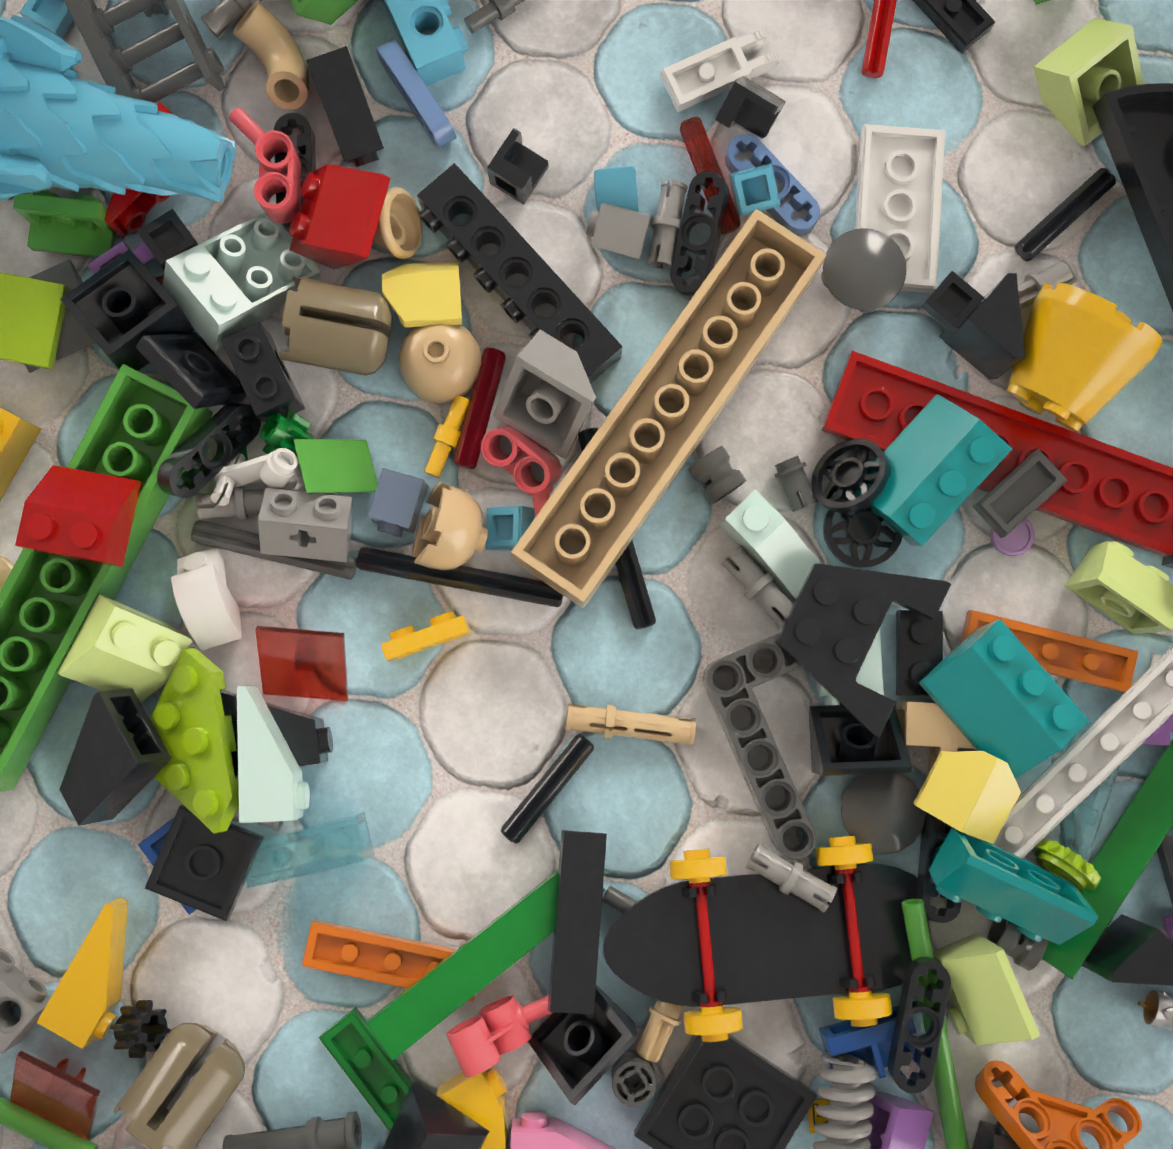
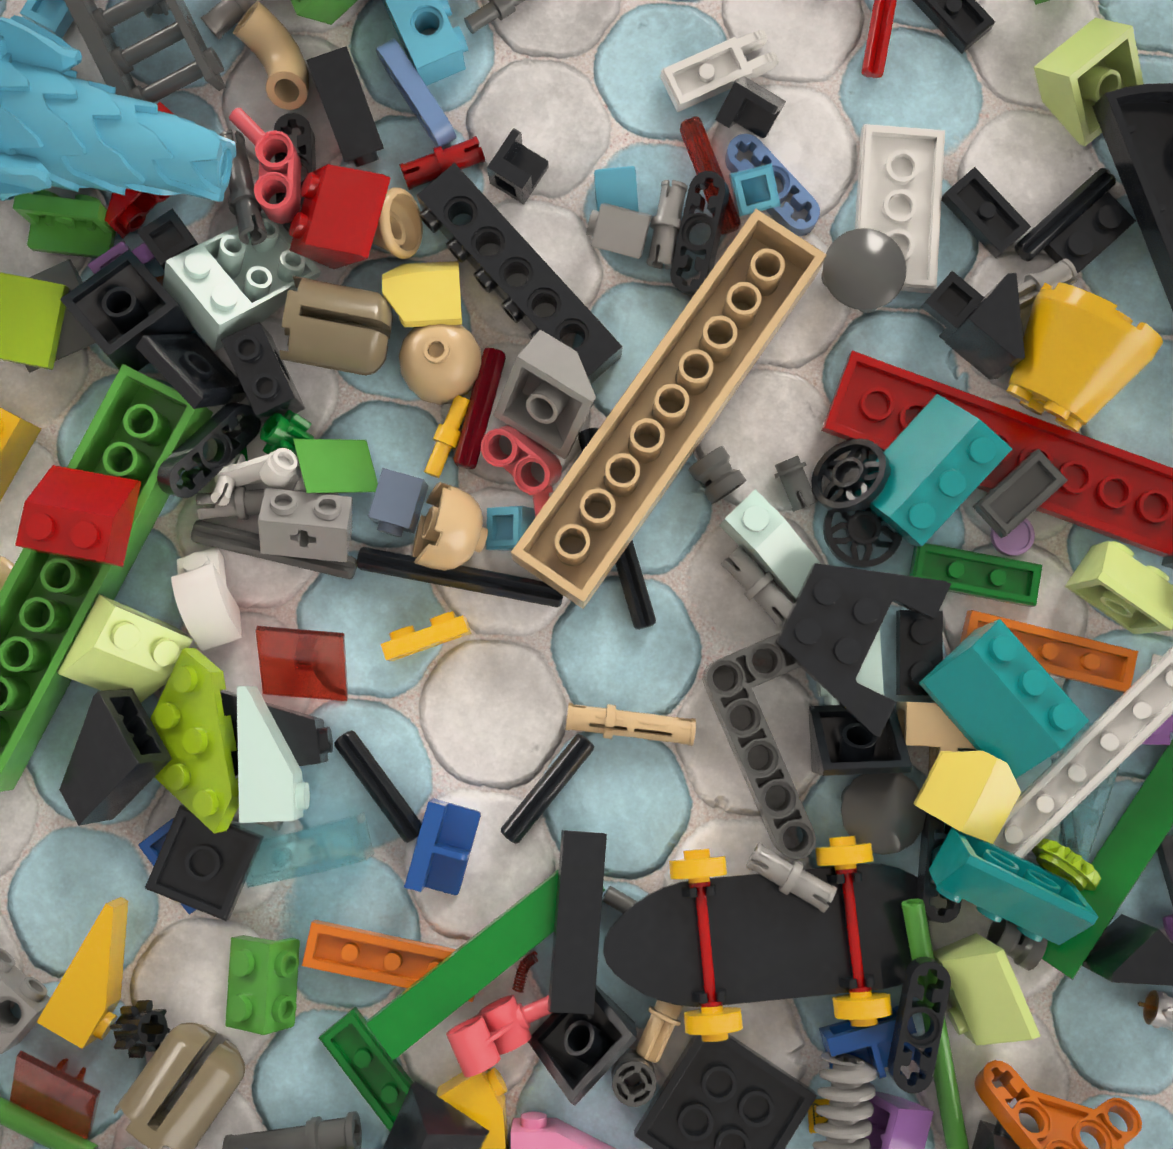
none -> dark grey pin [220,130,267,245]
none -> bright green bracket [225,935,300,1035]
none -> black axle [334,730,422,843]
none -> red pin [399,136,486,190]
none -> blue panel [404,798,481,895]
none -> clear red leg [512,950,538,993]
none -> green tile [909,543,1043,607]
none -> black plate [941,167,1031,258]
none -> black plate [1043,192,1136,274]

